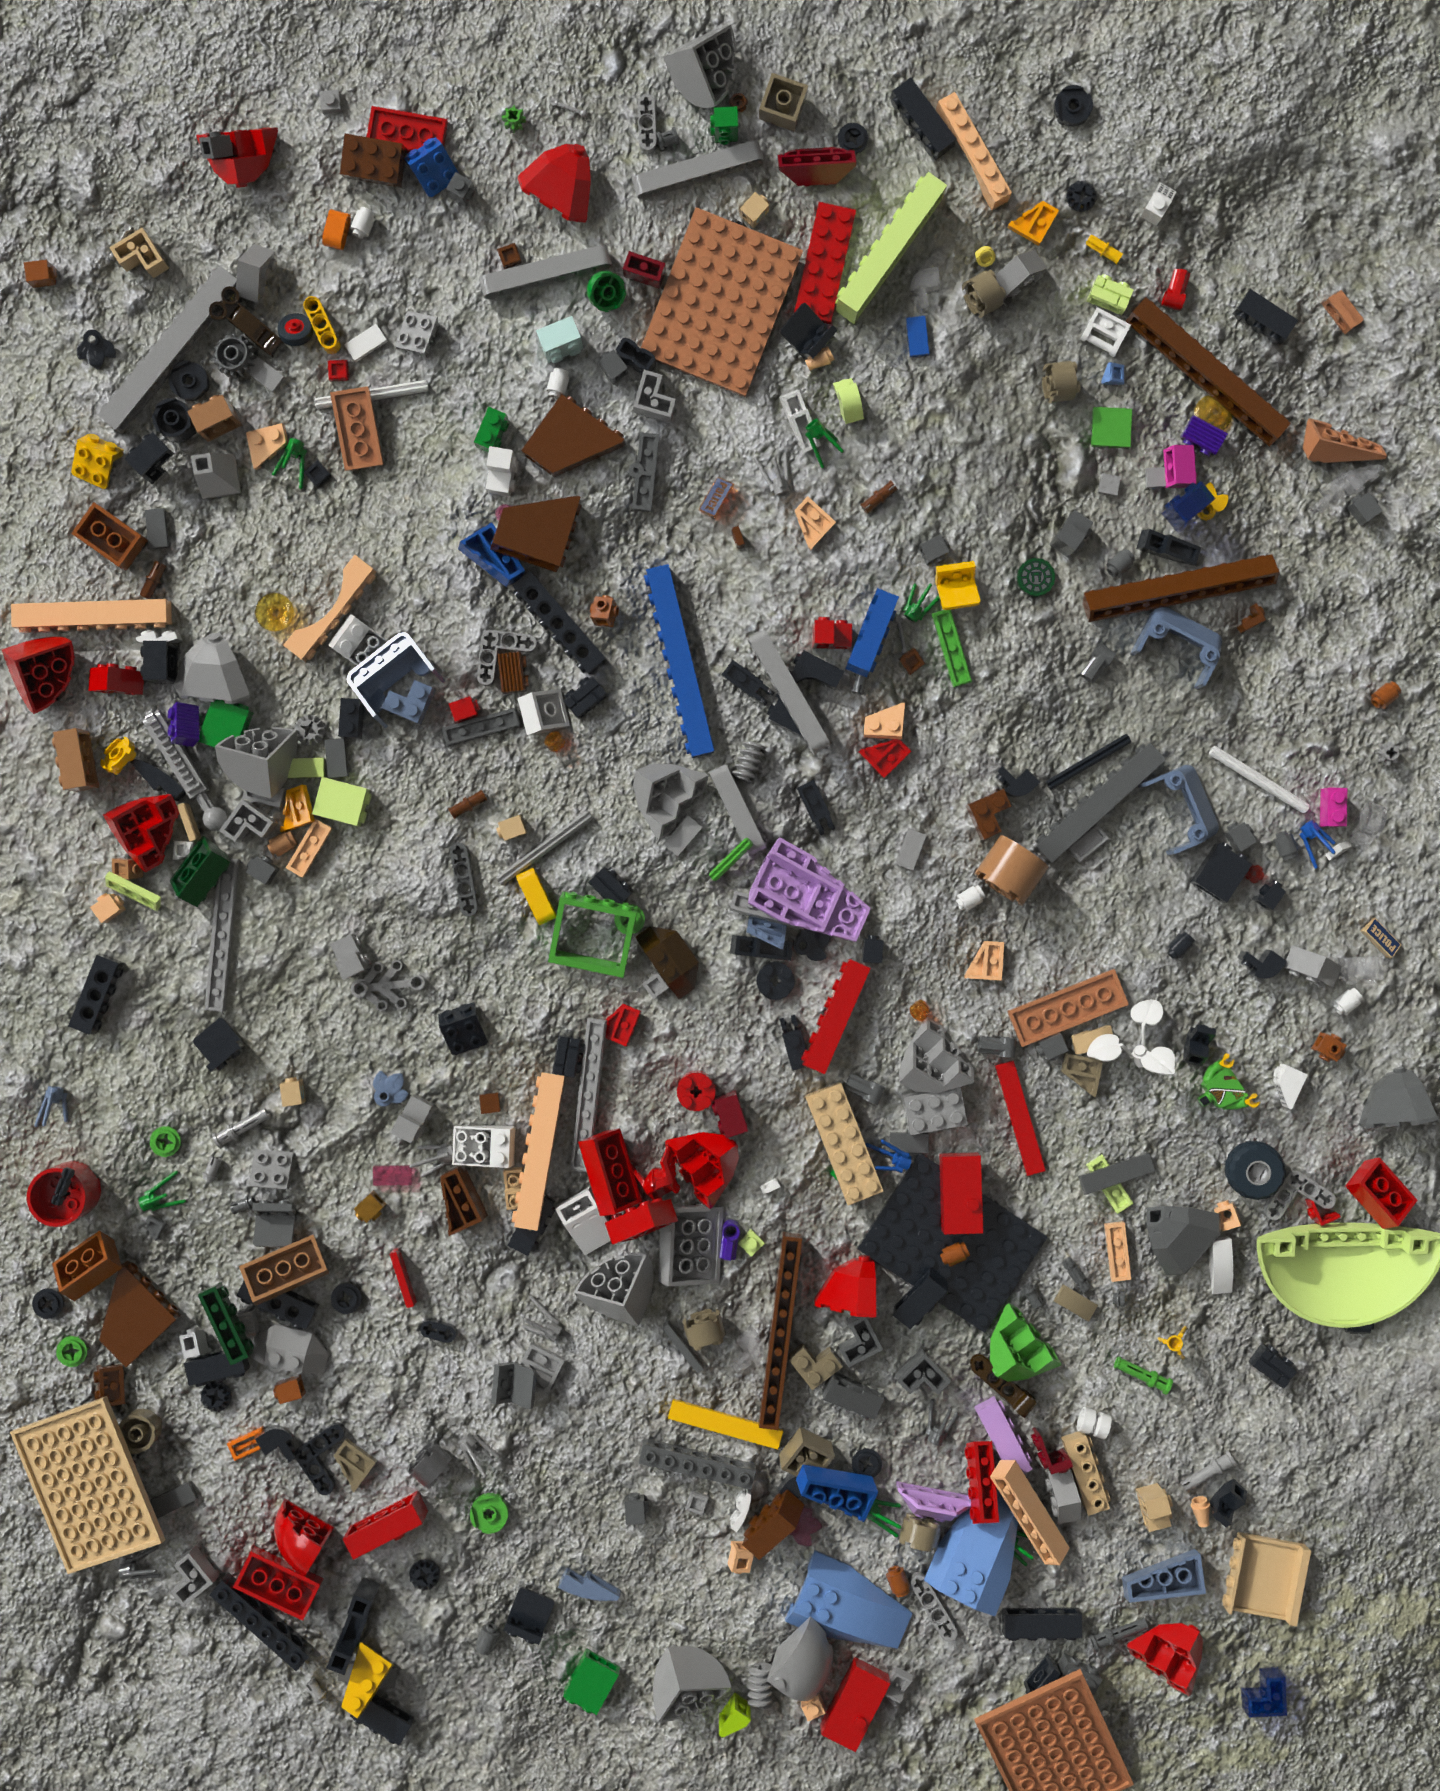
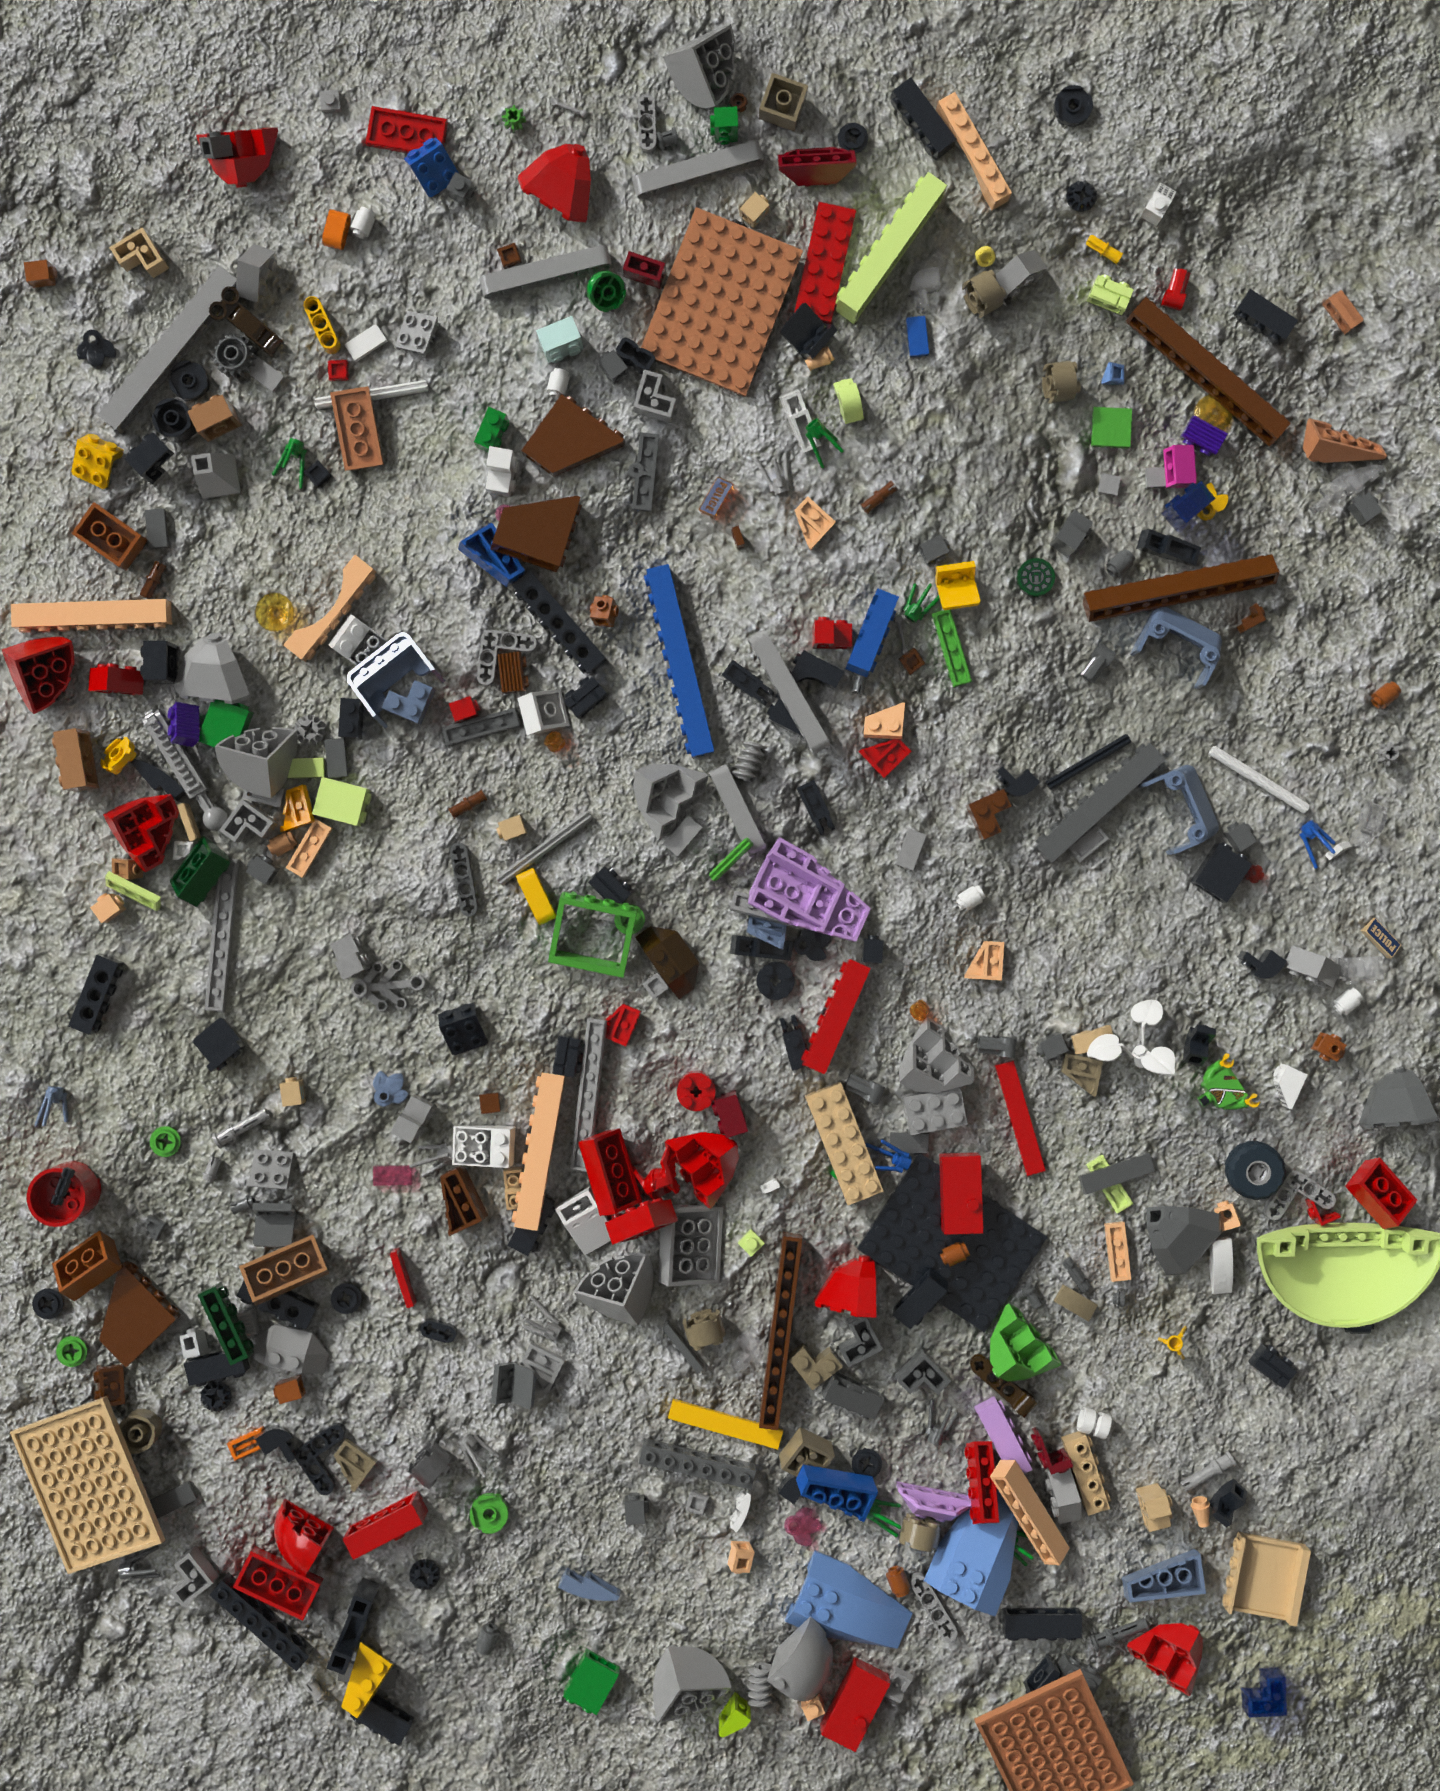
white slope [136,630,183,644] -> none
green plant [138,1171,186,1212] -> none
light nougat wing [246,423,288,470] -> none
black wheel [277,313,313,346] -> none
reddish brown brick [340,133,407,188] -> none
pearl gold brick [354,1190,386,1223] -> none
black bracket [503,1587,554,1645] -> none
dark purple piece [719,1219,740,1261] -> none
reddish brown brick [742,1489,805,1560] -> none
medium nougat brick [974,835,1049,906] -> none
light orange wing [1007,201,1059,246] -> none
nougat plate [1007,969,1129,1047] -> none
white plate [1080,307,1131,357] -> none
bright green pin [1114,1357,1173,1395] -> none
black brick [1166,931,1195,960] -> none
black brick [1252,880,1286,910] -> none
dark grey brick [1273,830,1298,860] -> none
dark pink brick [1320,787,1348,827] -> none

